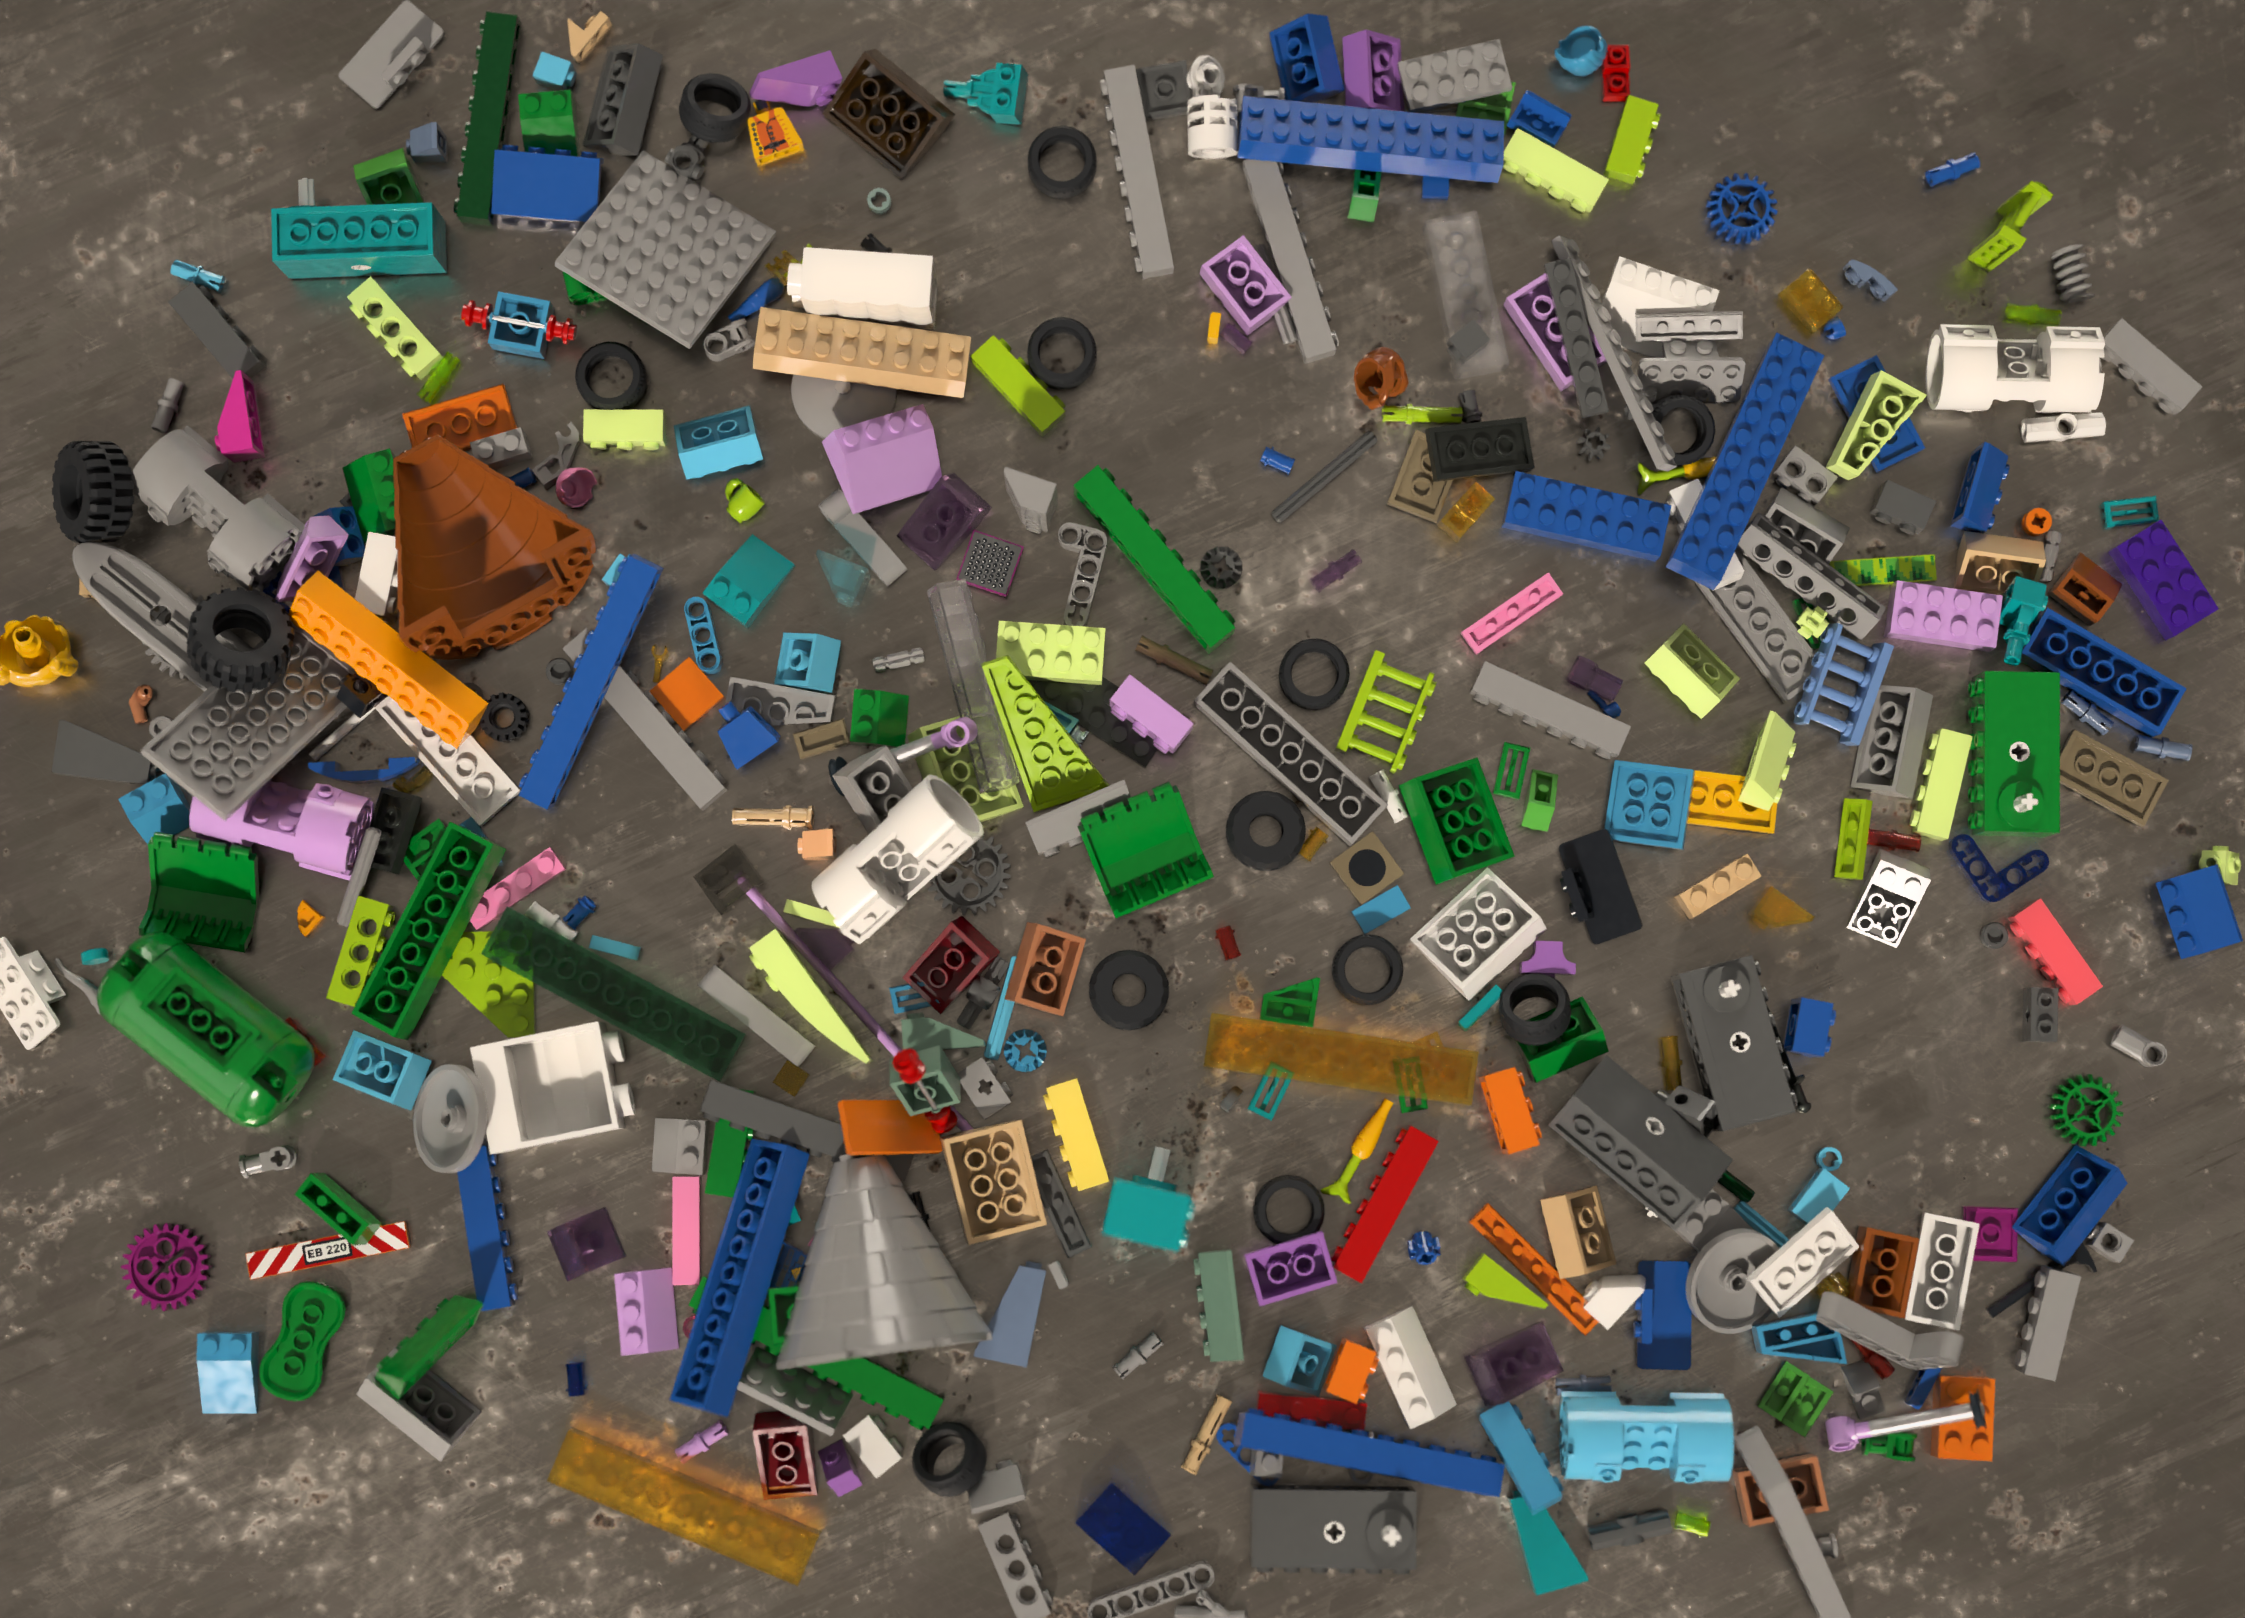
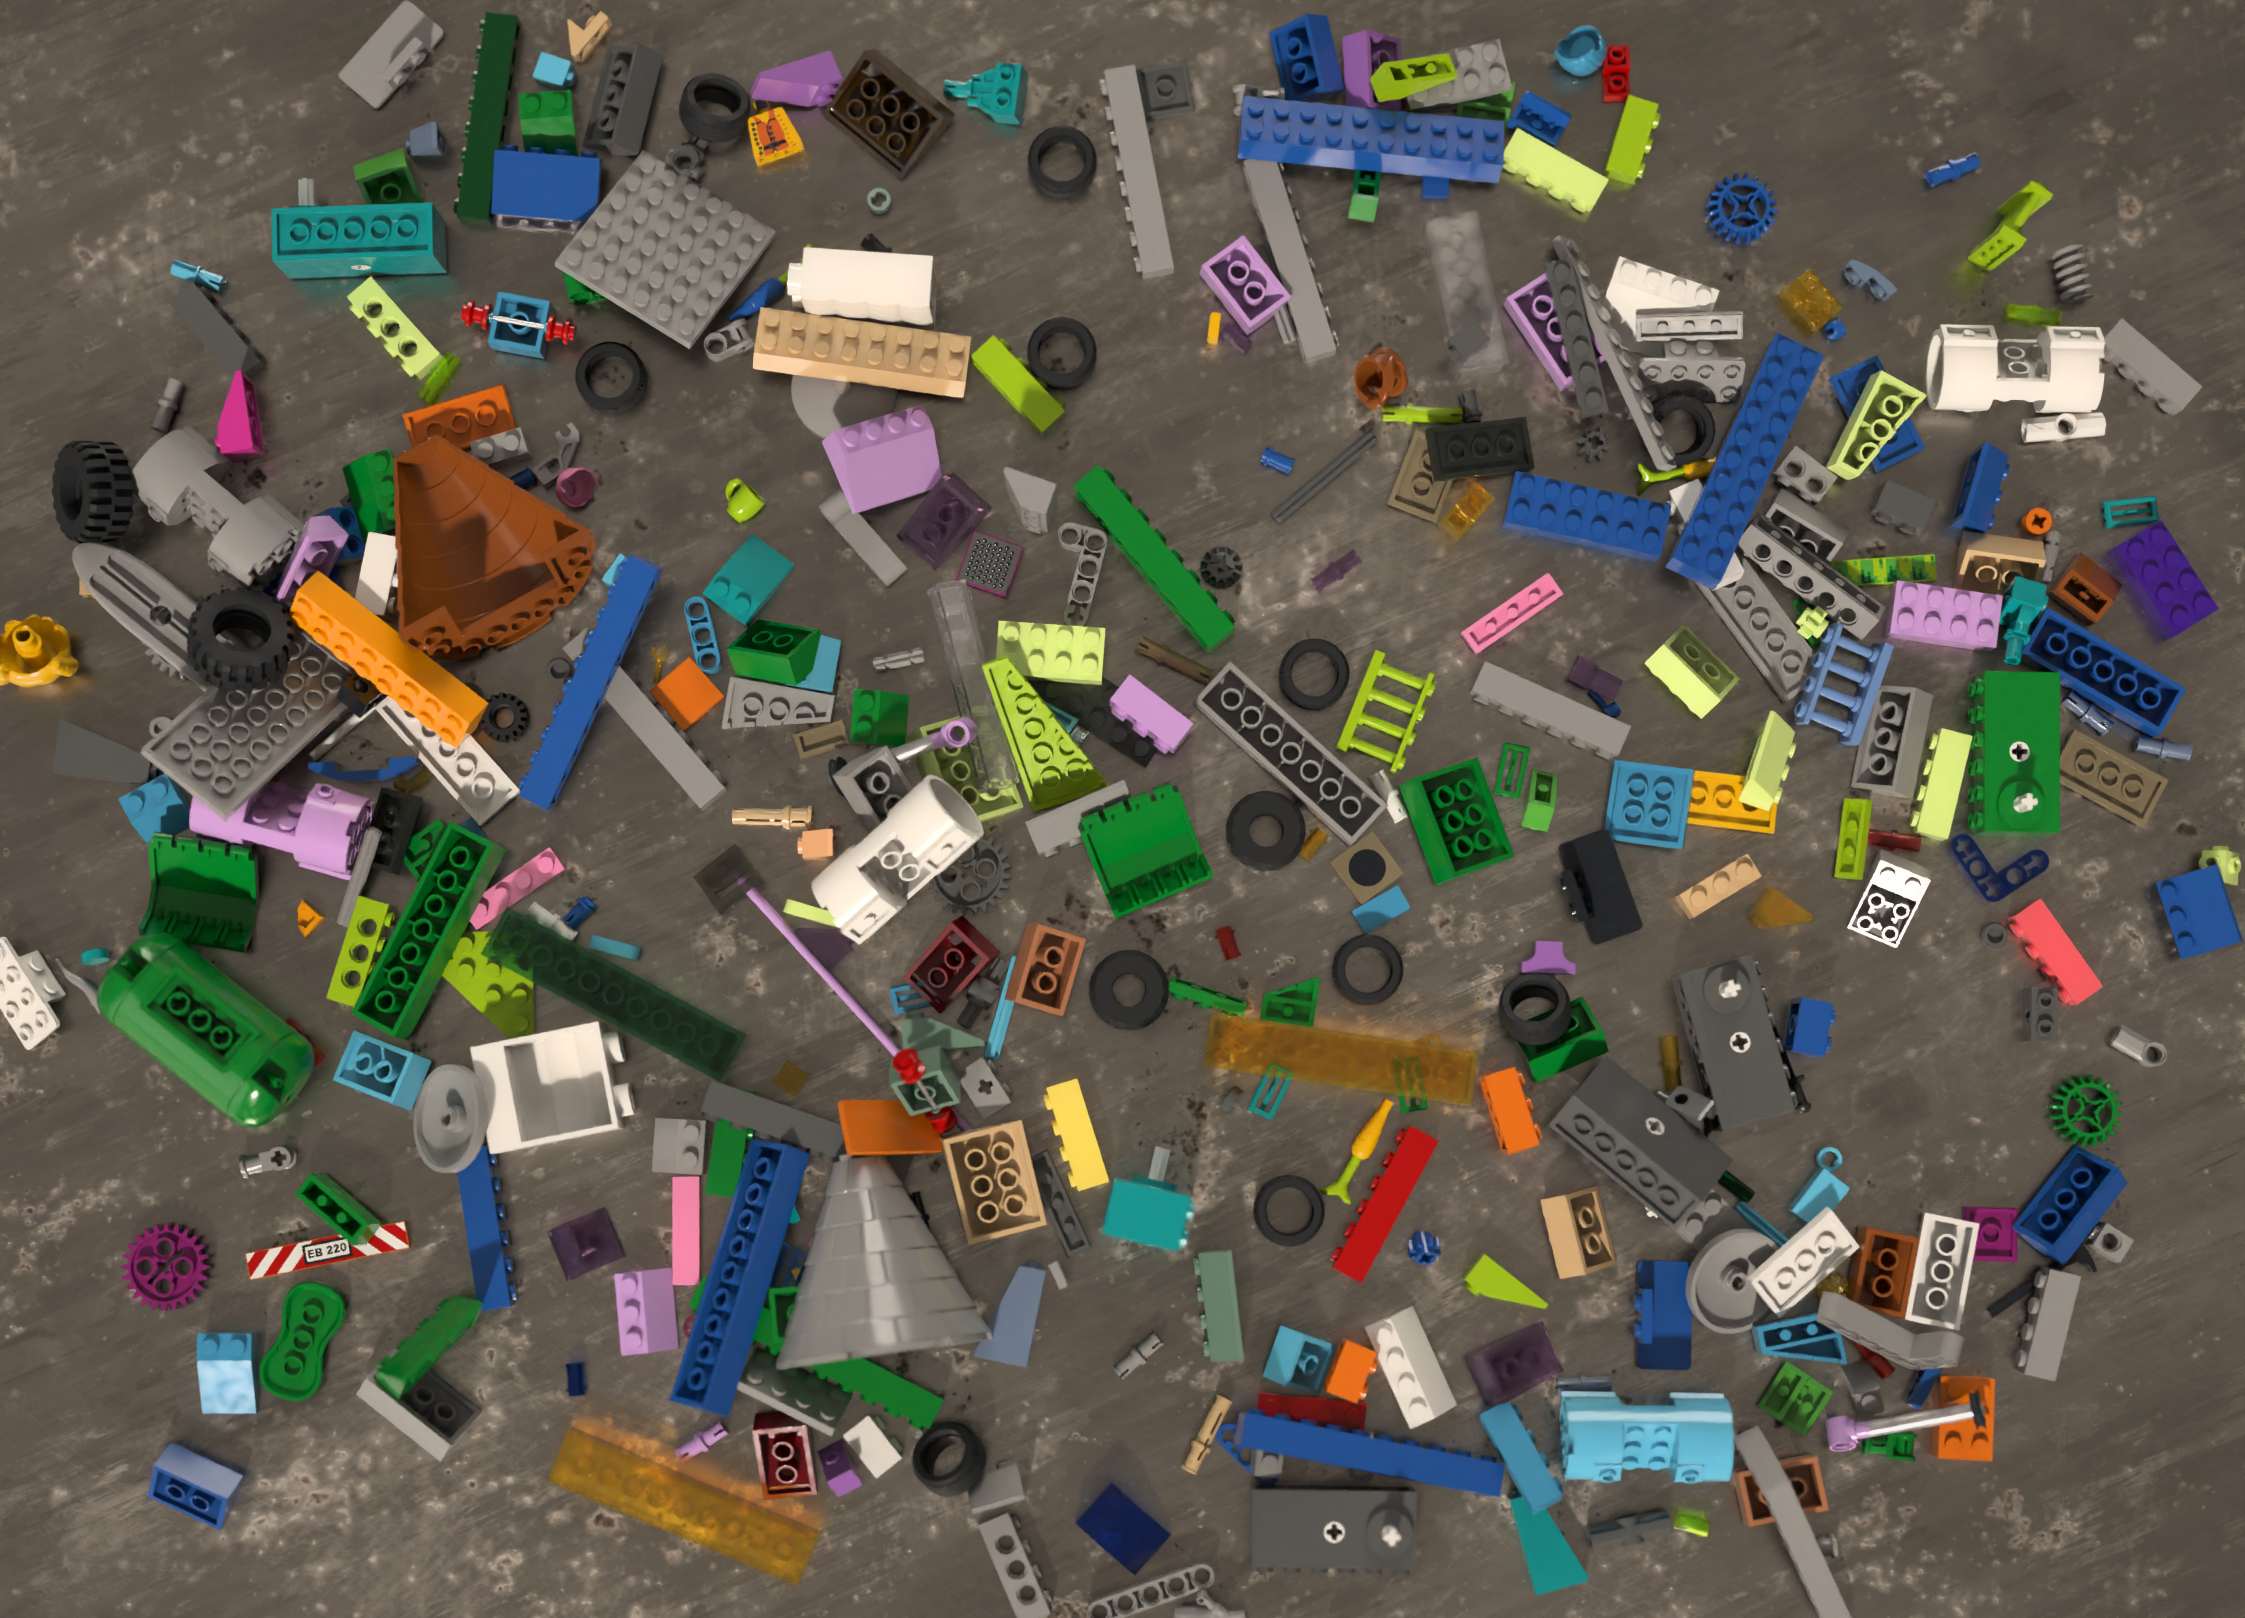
nougat arm [129,684,153,724] -> none
yellowish green brick [583,409,666,450] -> none
medium azure slope [674,405,763,480] -> none
light grey beam [698,964,816,1067] -> none
blue torso [718,701,781,769] -> none
yellowish green slope [749,929,873,1064] -> none
clear yellow tile [765,250,801,286] -> none
clear light blue slope [816,550,871,607] -> none
dark azure gear [1004,1029,1047,1072] -> none
white cylinder [1187,55,1238,159] -> none
medium lavender slope [1244,1231,1337,1306] -> none
white slope [1410,867,1547,1001] -> none
teal tile [1458,984,1503,1031] -> none
orange tile [1469,1203,1599,1336] -> none
white slope [1583,1275,1646,1329] -> none
none -> blue slope [147,1442,243,1531]
none -> green slope [727,619,821,685]
none -> green plate [1168,976,1248,1017]
none -> lime slope [1370,53,1458,102]

